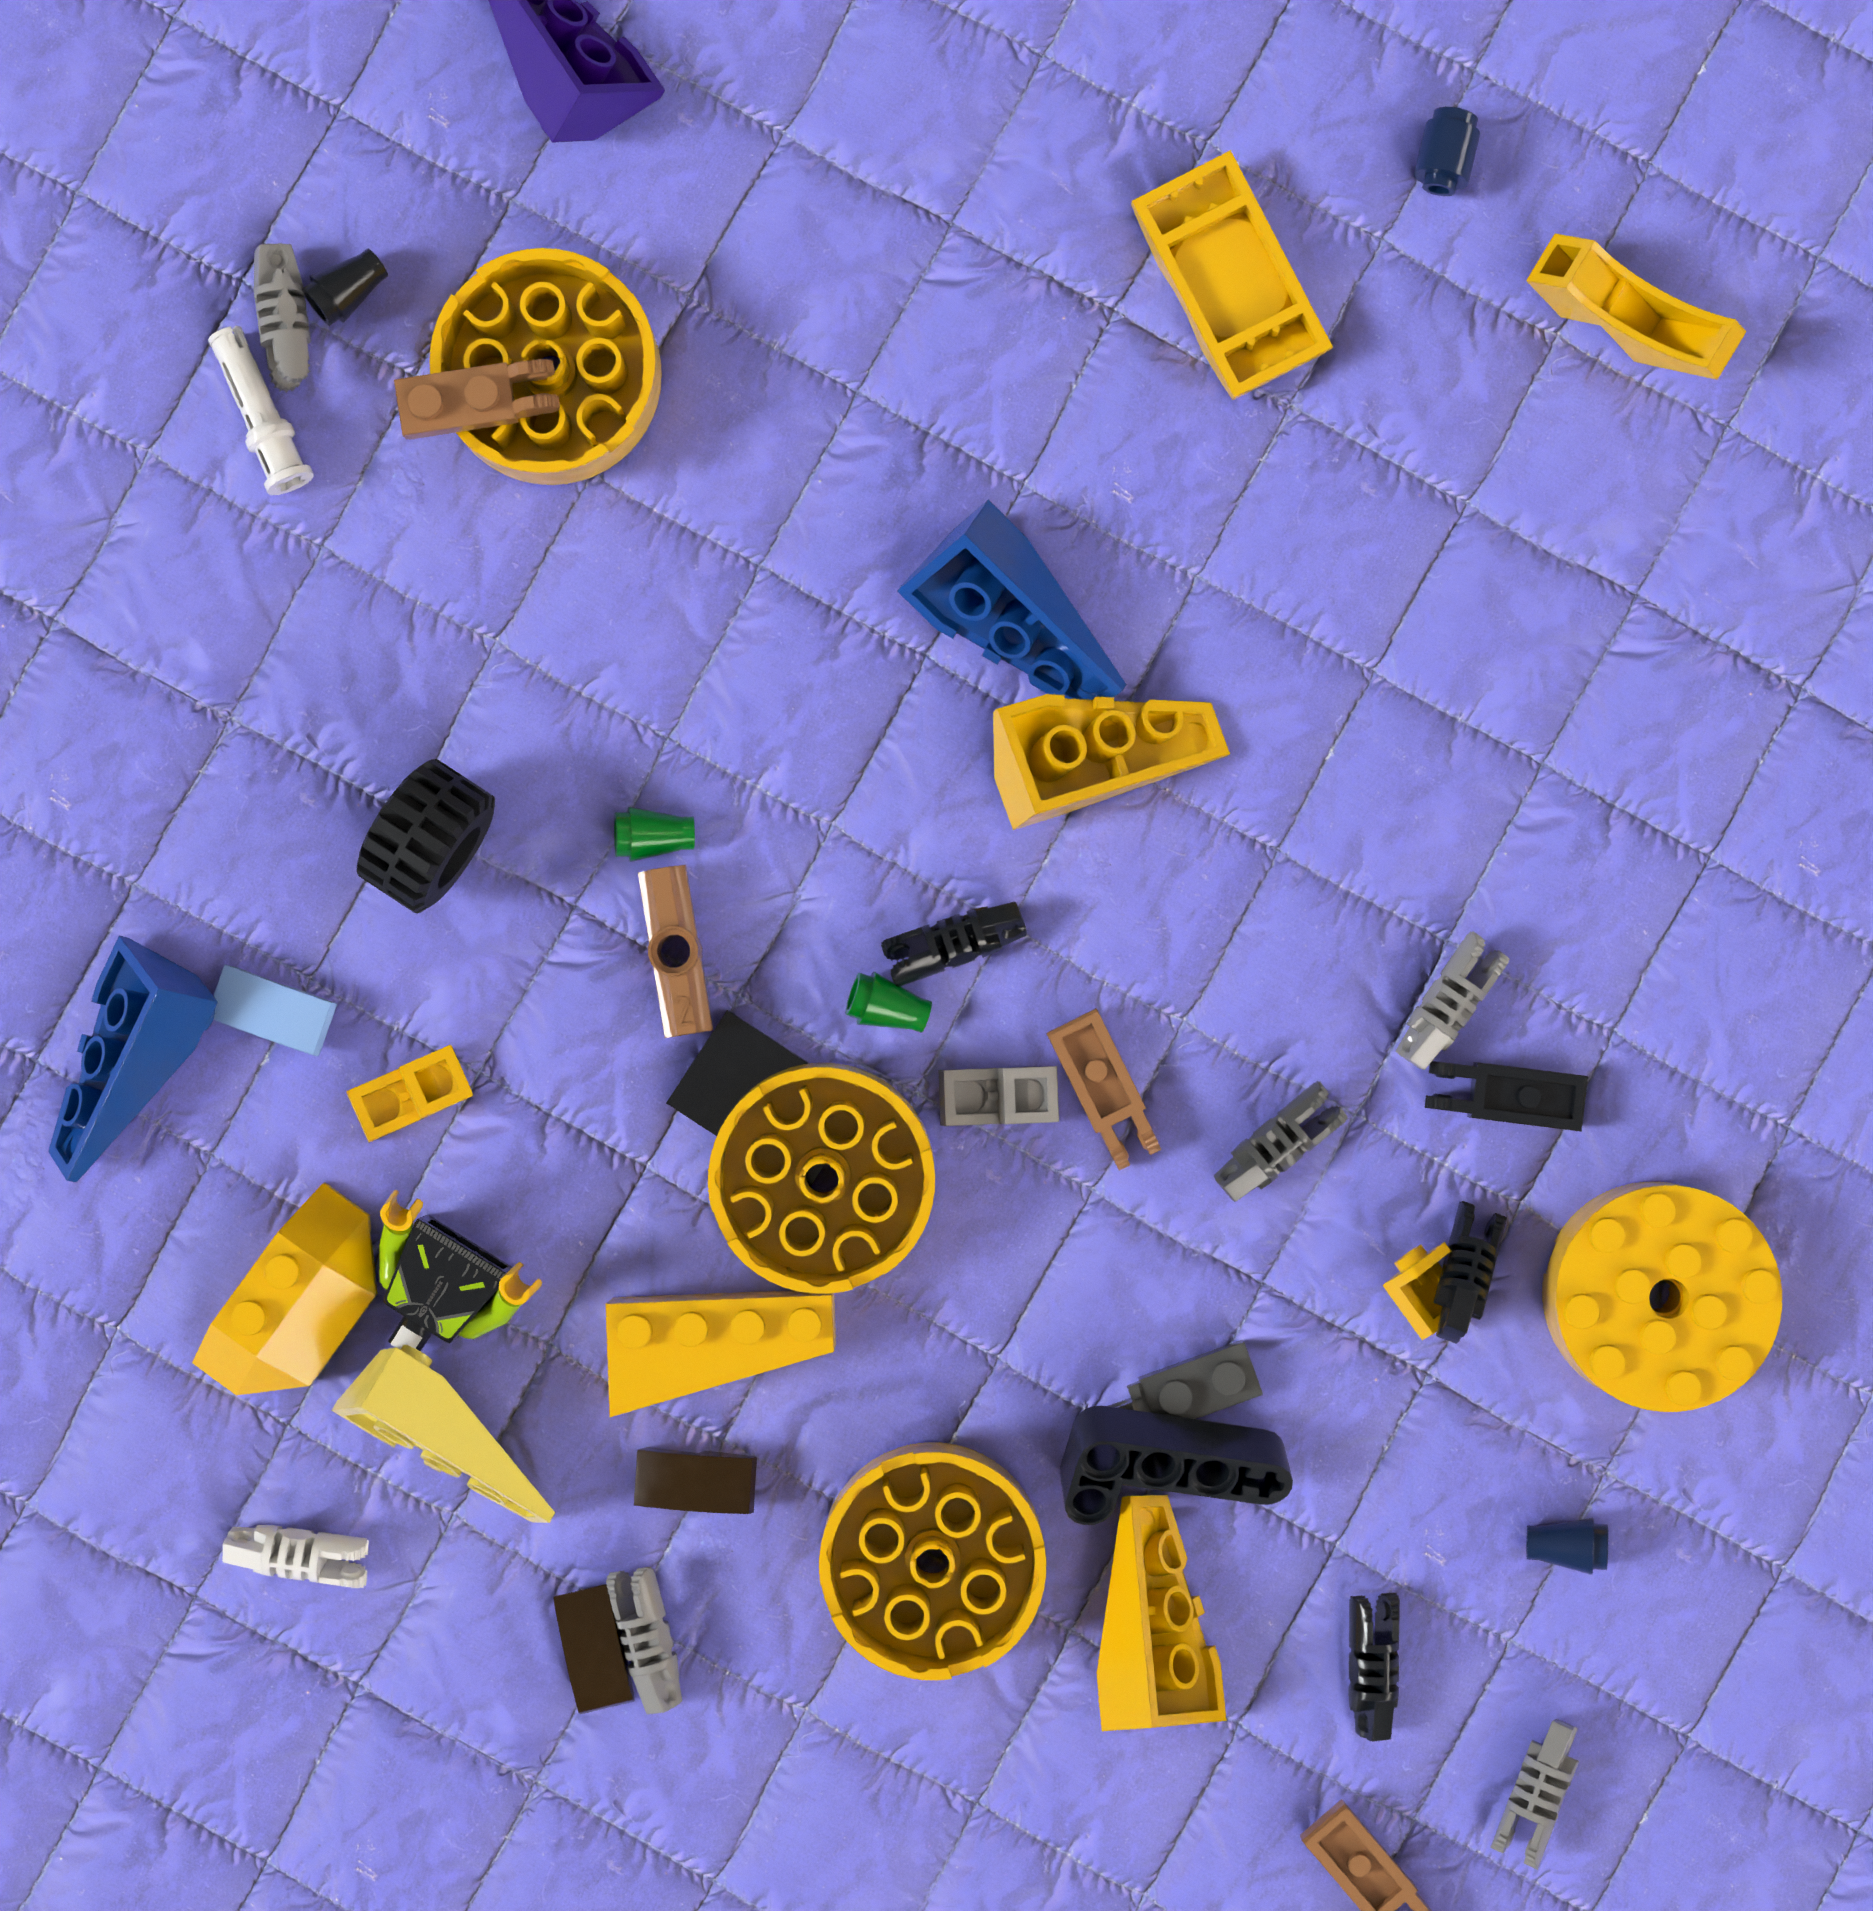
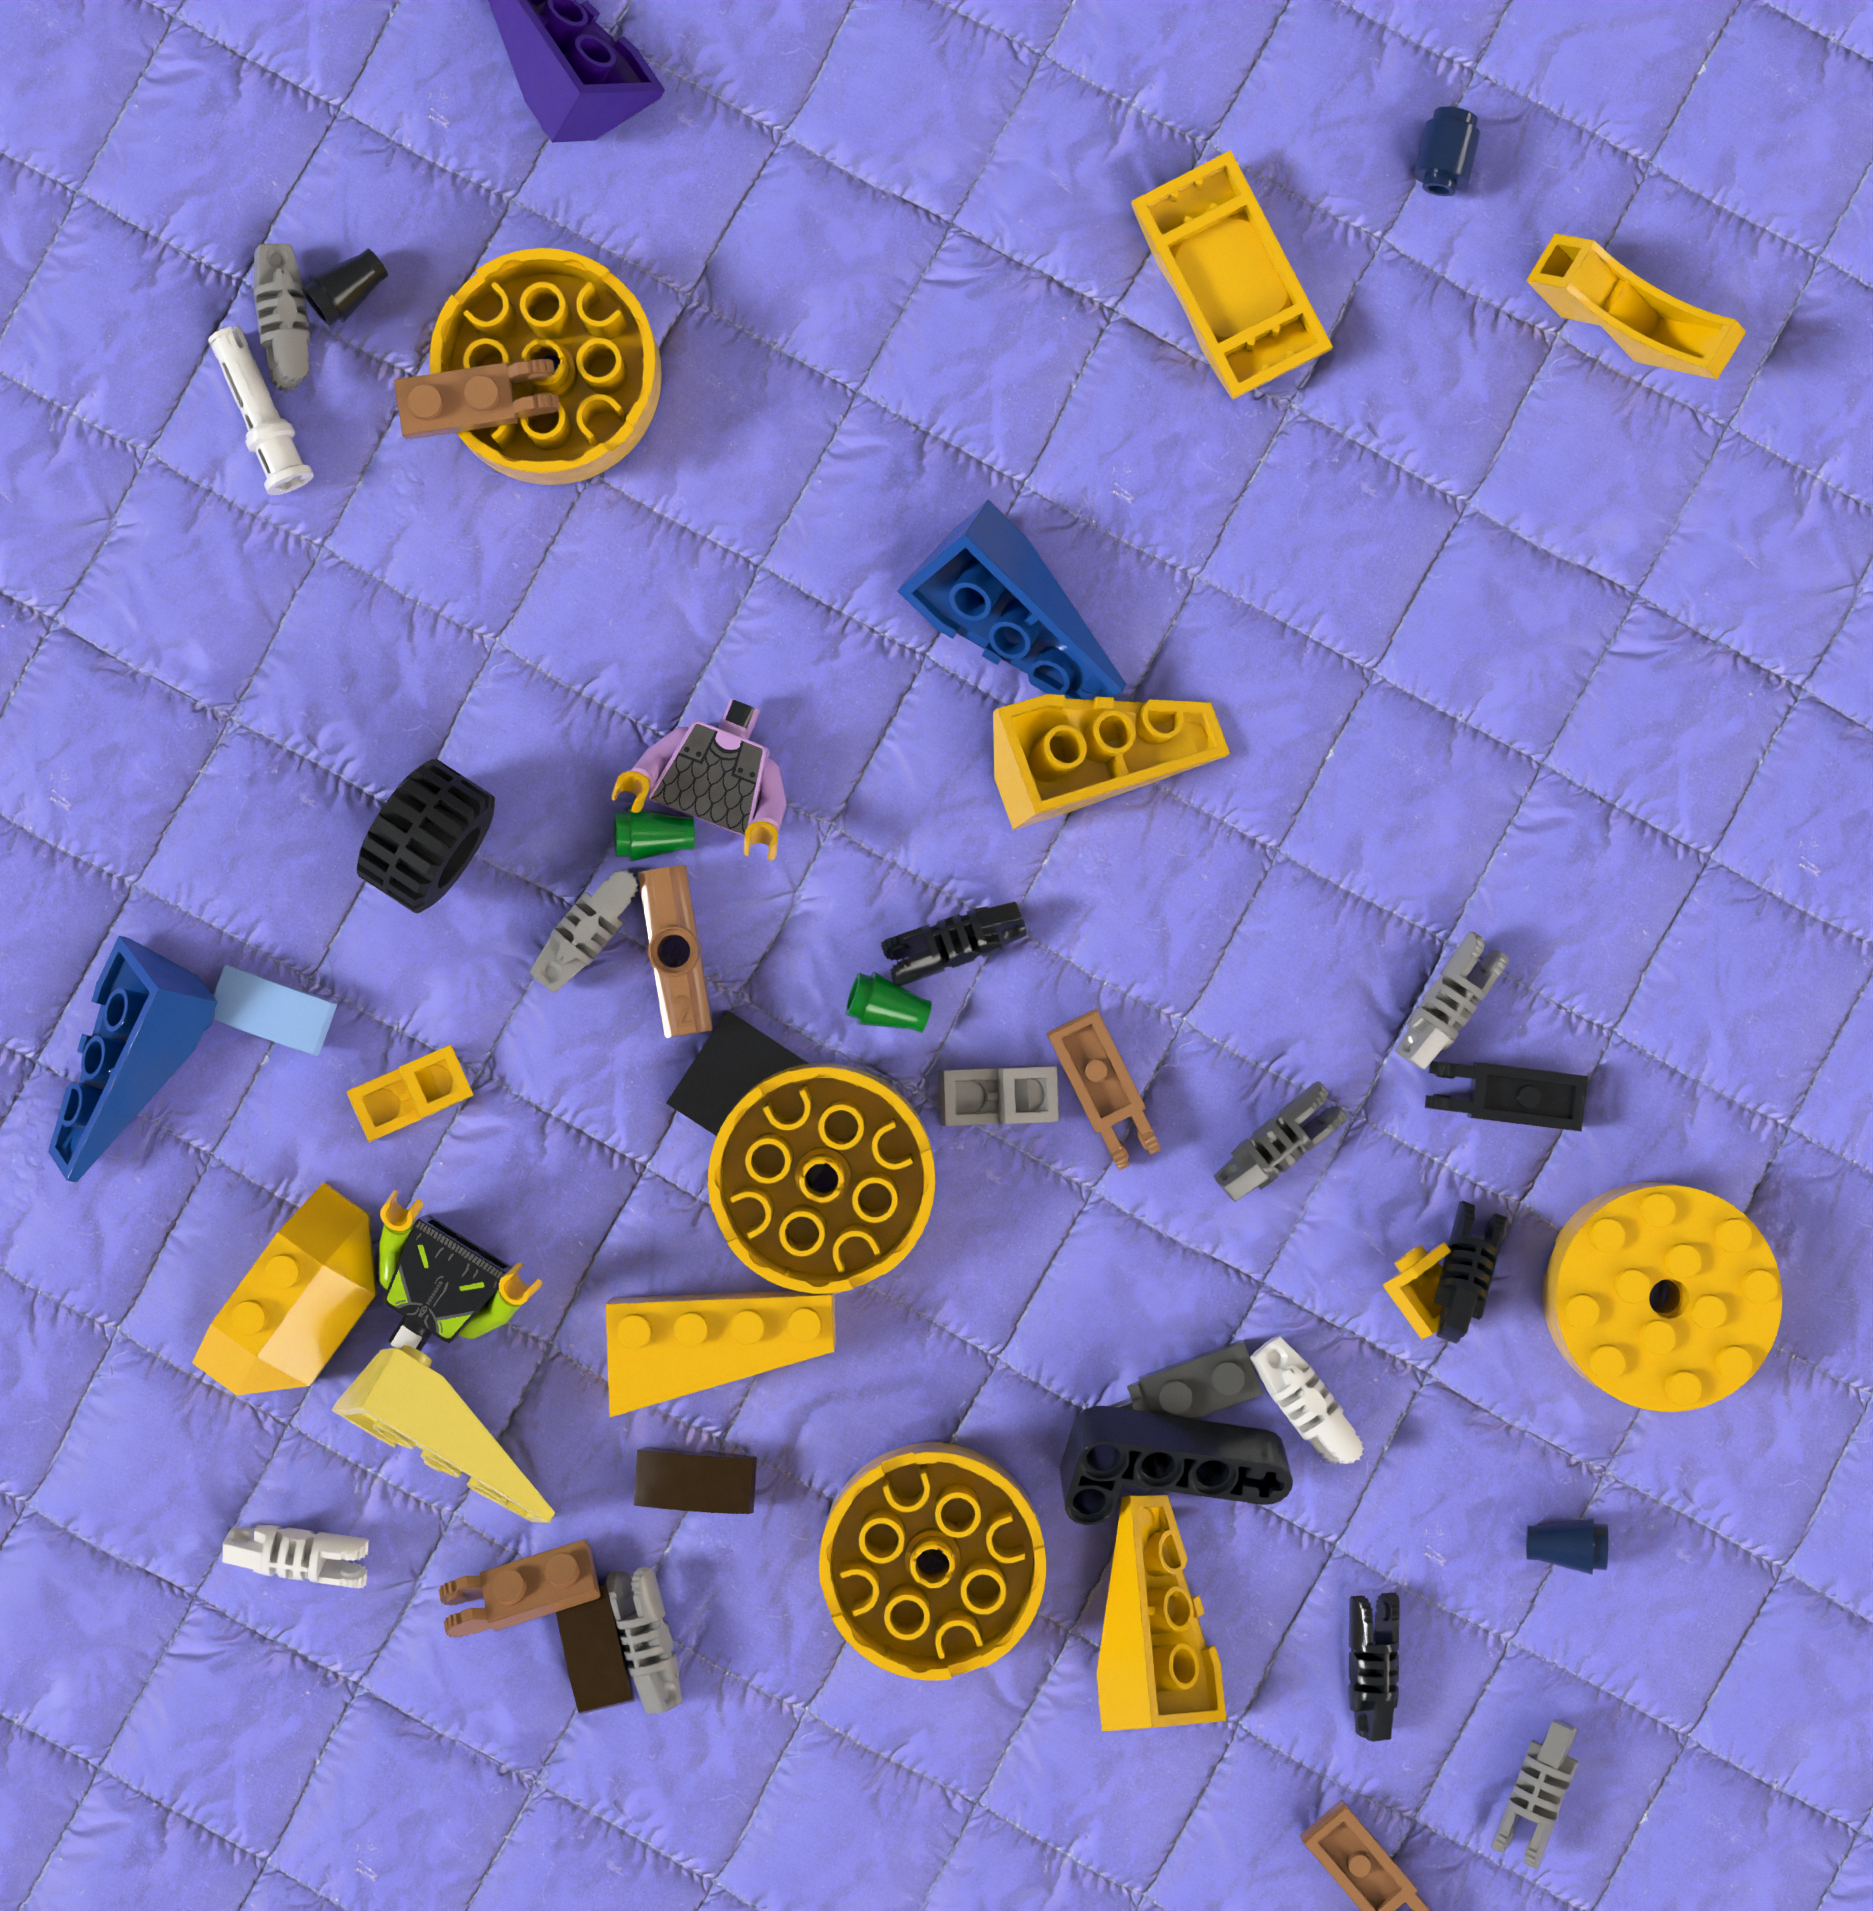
none -> medium nougat hinge [439,1539,601,1638]
none -> light grey hinge [530,869,639,993]
none -> torso [611,699,787,861]
none -> white hinge [1250,1337,1364,1464]

